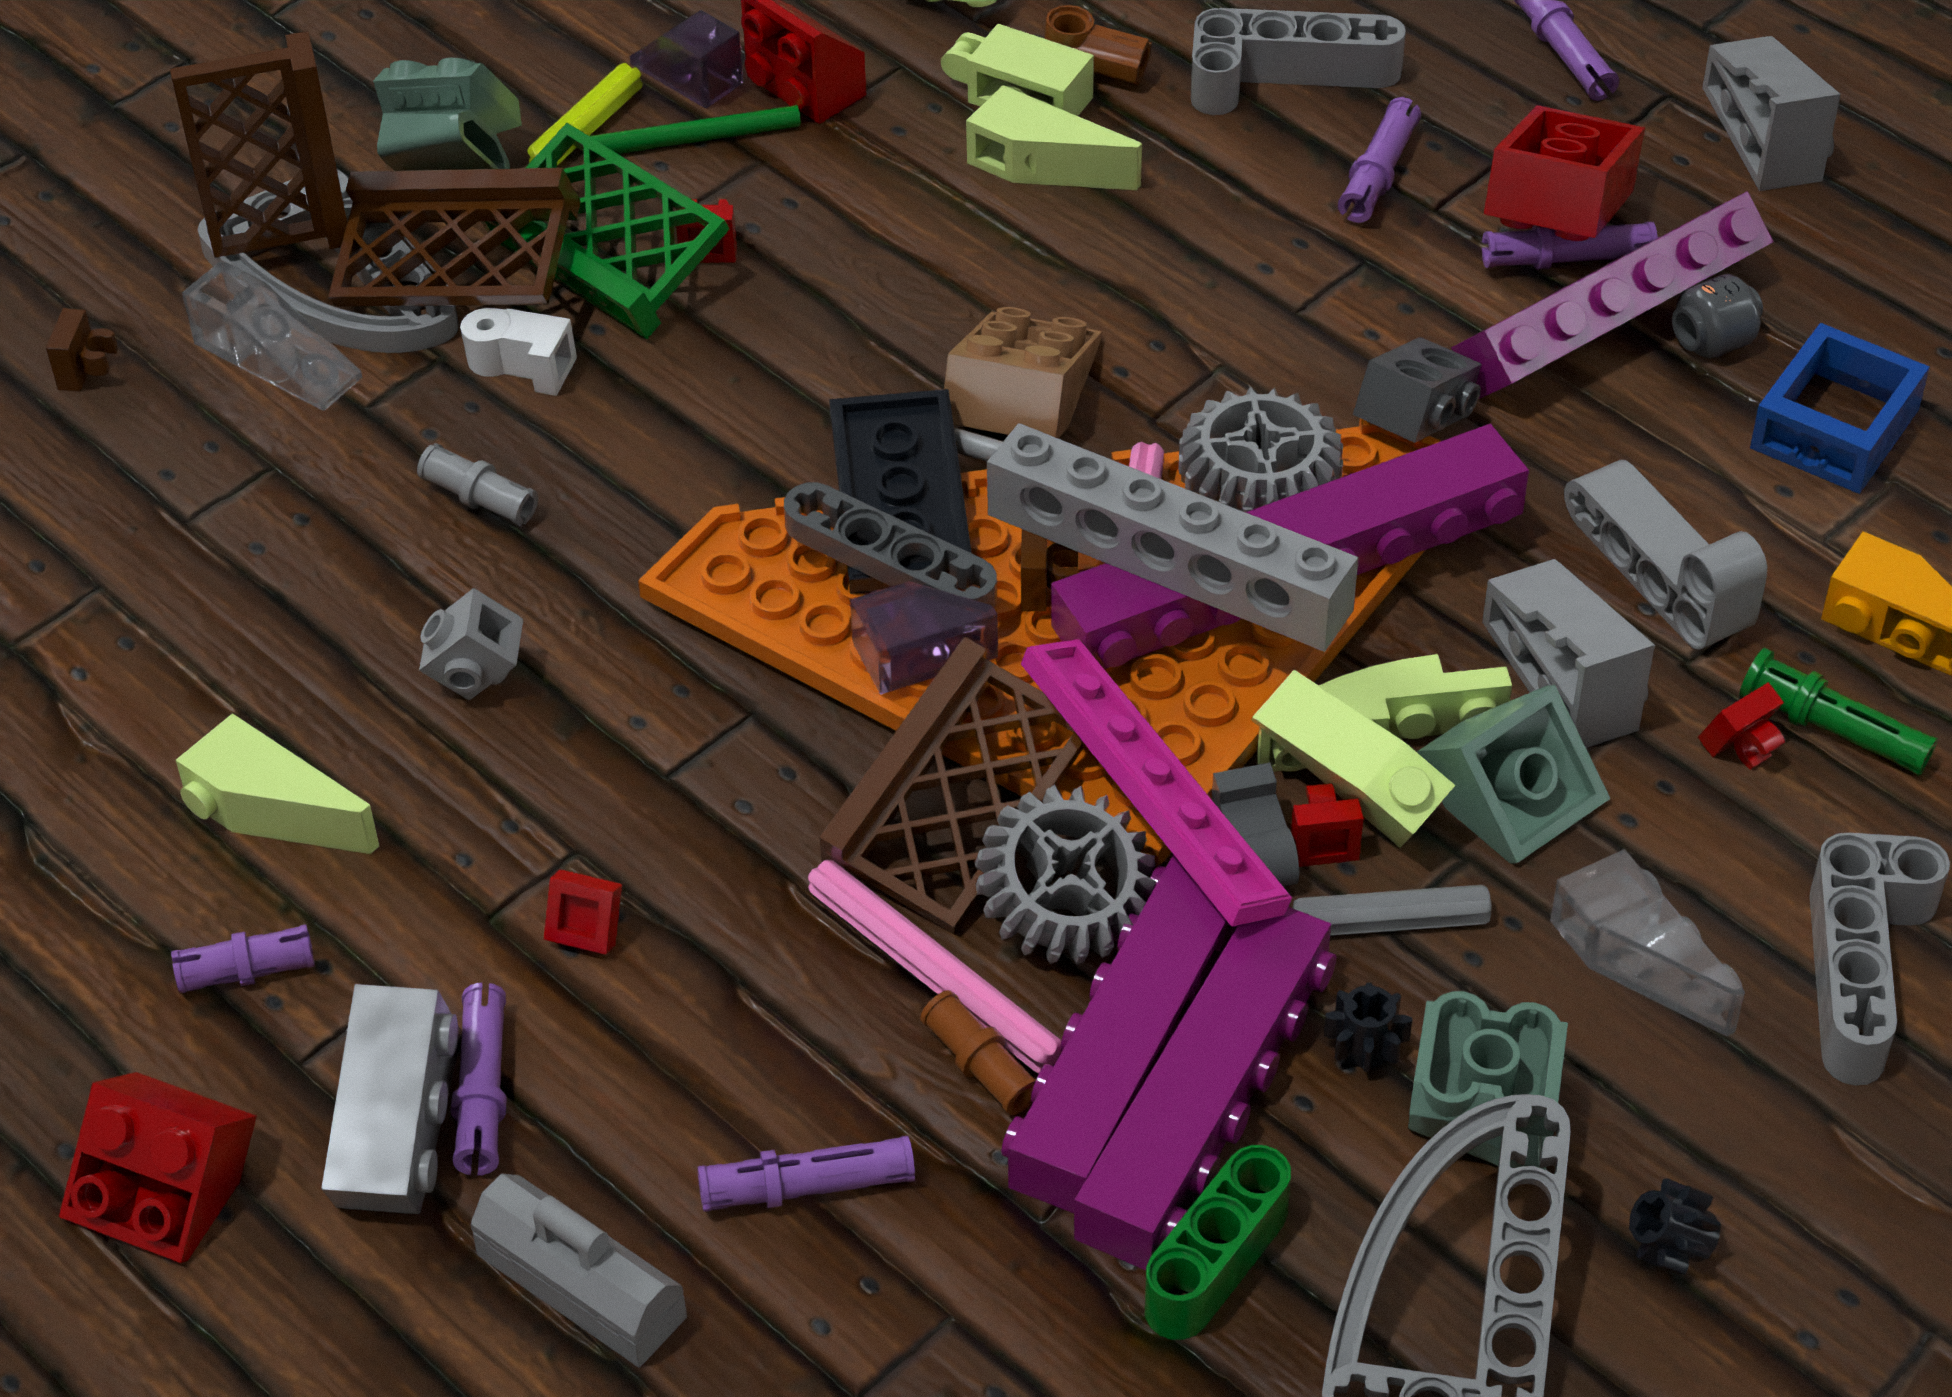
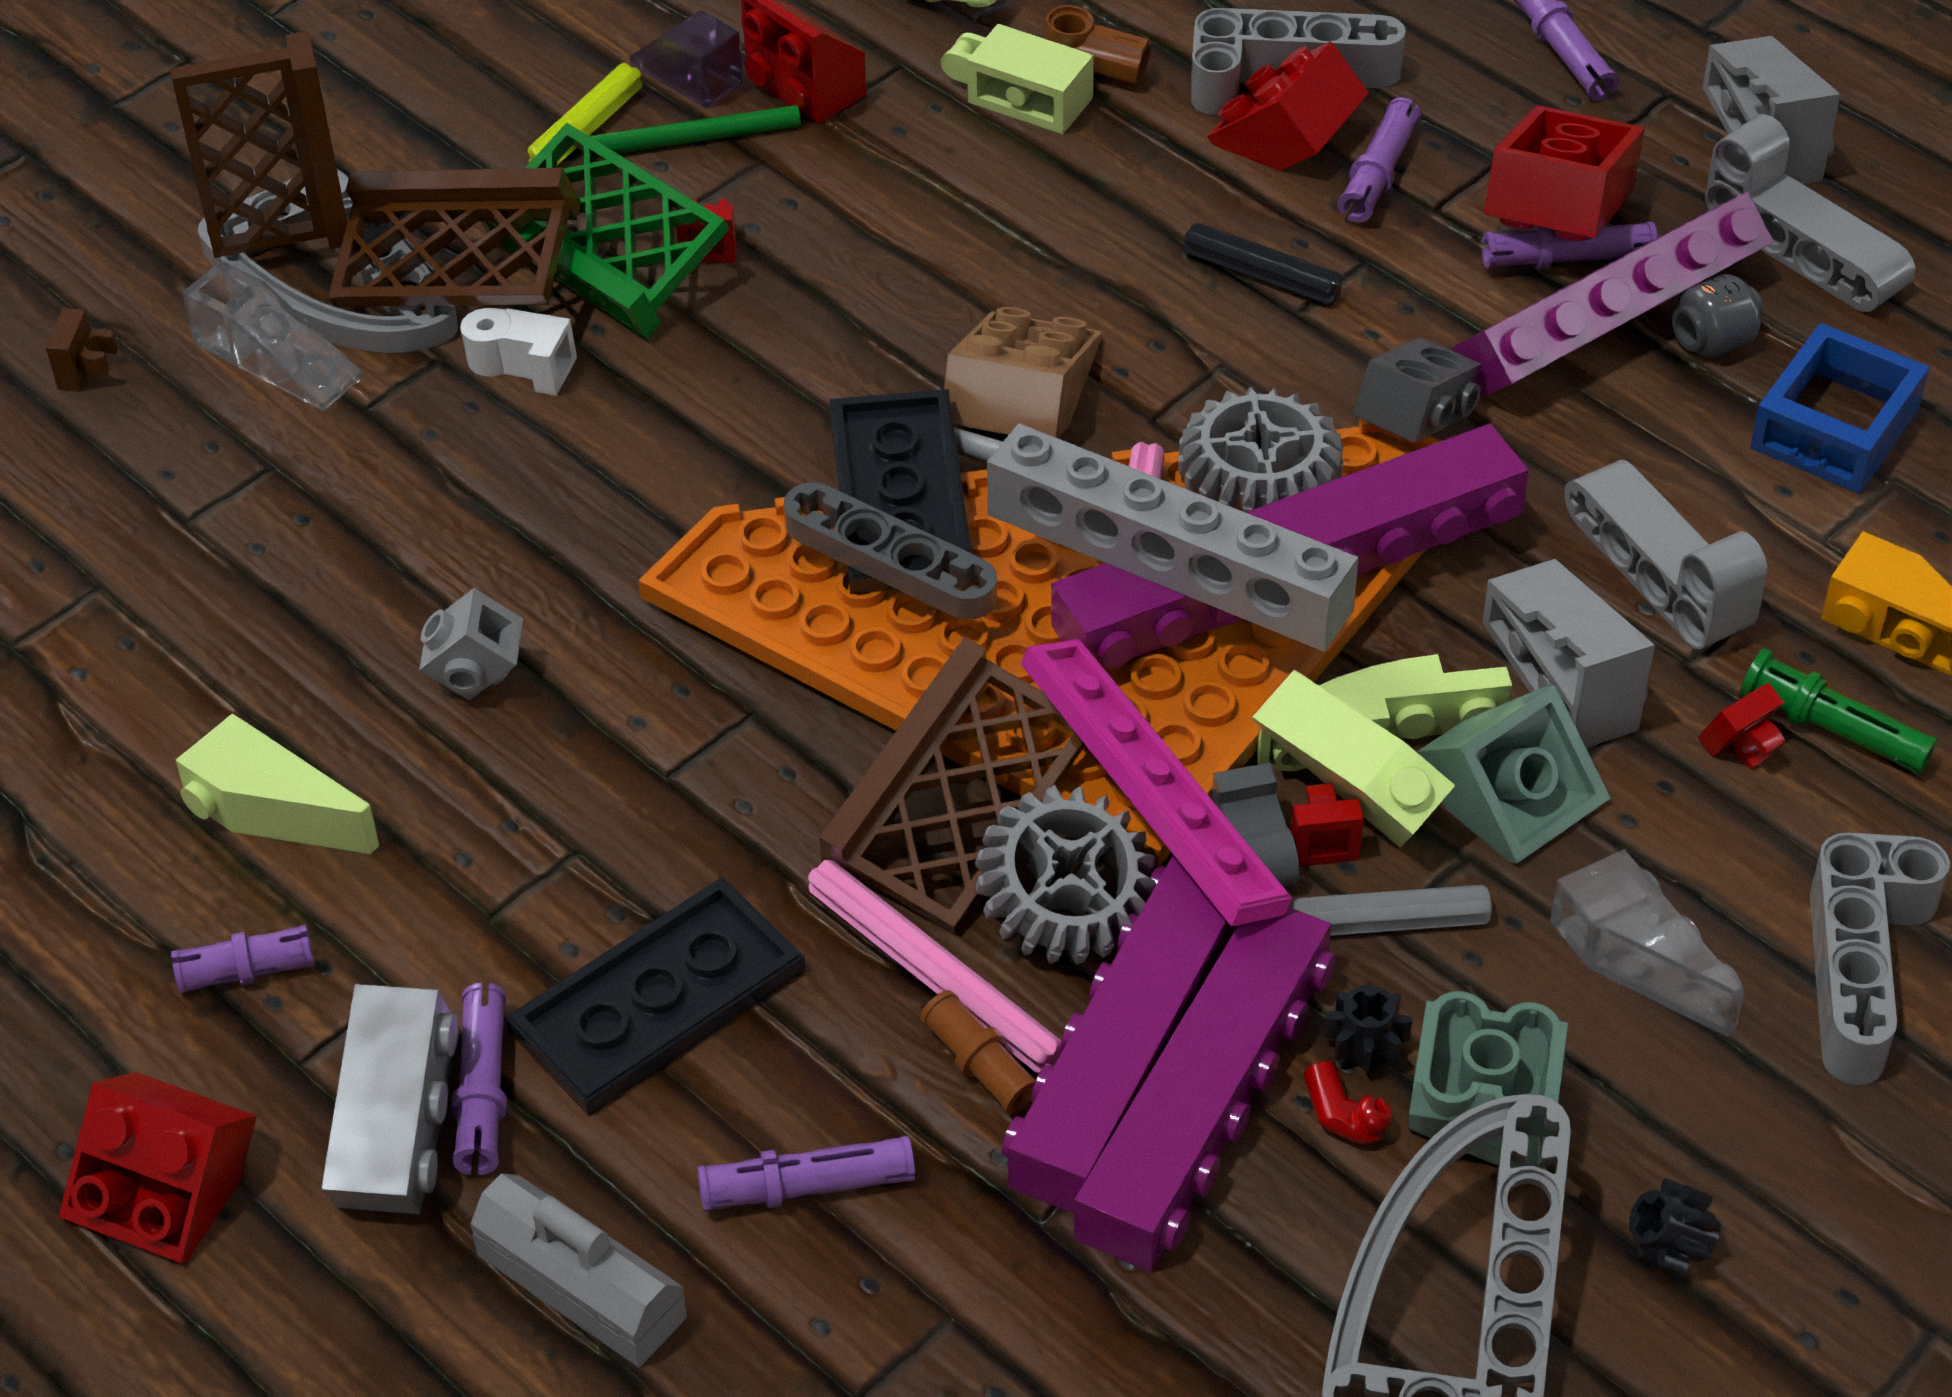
sand green piece [373,58,522,171] -> none
light grey pin [417,443,539,526] -> none
red tile [543,869,622,955] -> none
clear purple slope [850,581,998,695] -> none
yellowish green slope [966,85,1142,190] -> none
reddish brown tile [1021,529,1078,611] -> none
green beam [1145,1145,1291,1340] -> none
none -> black tile [505,877,806,1116]
none -> black axle [1183,222,1343,305]
none -> red slope [1207,41,1369,171]
none -> red arm [1303,1061,1393,1145]
none -> light grey beam [1705,114,1916,312]

